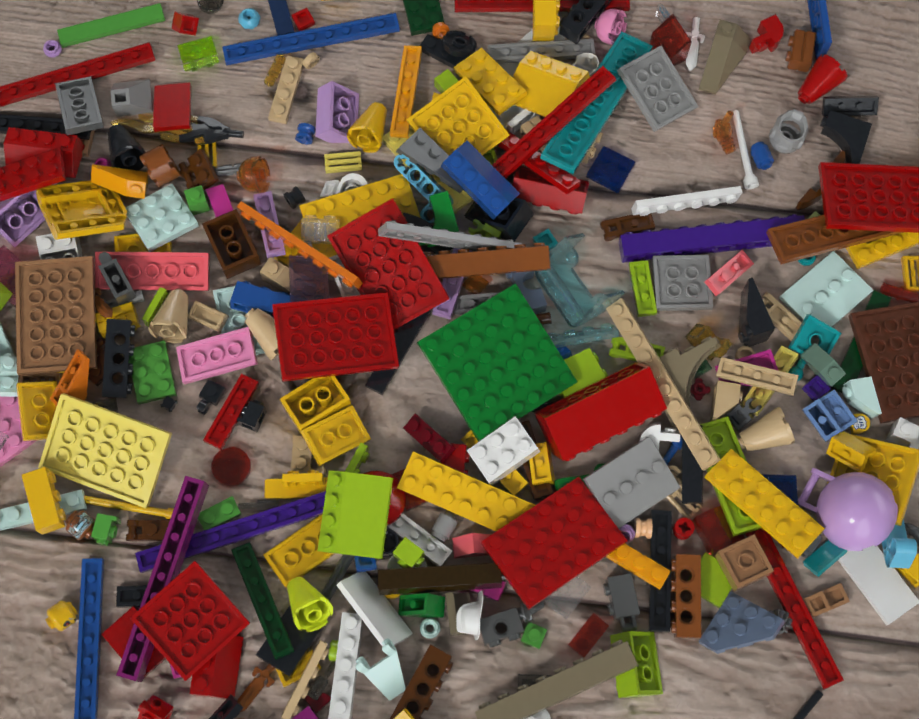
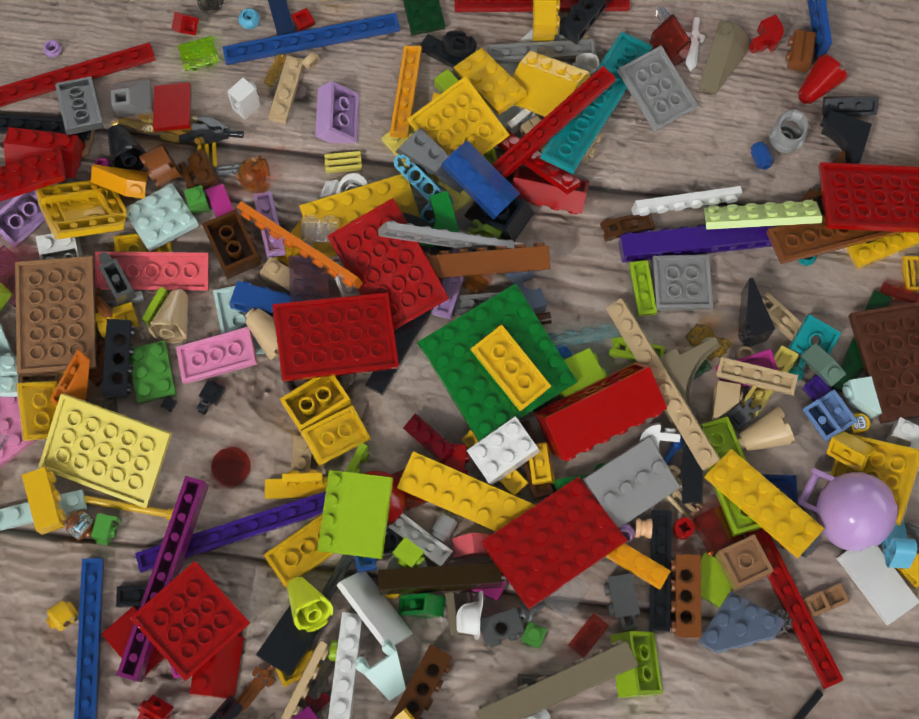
bright green tile [57,3,165,48] -> none
reddish brown plate [126,520,170,542] -> none
tan tile [188,300,229,333] -> none
bright green plate [198,496,242,530] -> none
red plate [203,373,259,450] -> none
dark green tile [231,542,294,660] -> none
black brick [237,400,267,432] -> none
clear smoke axle [238,498,279,511] -> none
black wheel [283,186,306,209] -> none
blue wheel [295,123,316,145] -> none
yellow cone [347,102,387,153] -> none
light aqua plate [420,618,440,639] -> none
orange plate [432,22,450,39] -> none
teal plate [532,228,558,251] -> none
clear light blue windscreen [535,233,625,327] -> none
clear blue plate [586,146,636,193] -> none
bright pink cylinder [594,9,627,45] -> none
dark red plate [690,378,711,401] -> none
coral plate [704,250,754,296] -> none
clear orange piece [713,111,736,154] -> none
white piece [732,110,759,190] -> none
light aqua plate [779,251,874,338] -> none
teal tile [803,540,847,577] -> none
none -> white brick [227,78,261,120]
none -> yellow plate [470,324,551,411]
none -> yellowish green plate [704,200,822,229]

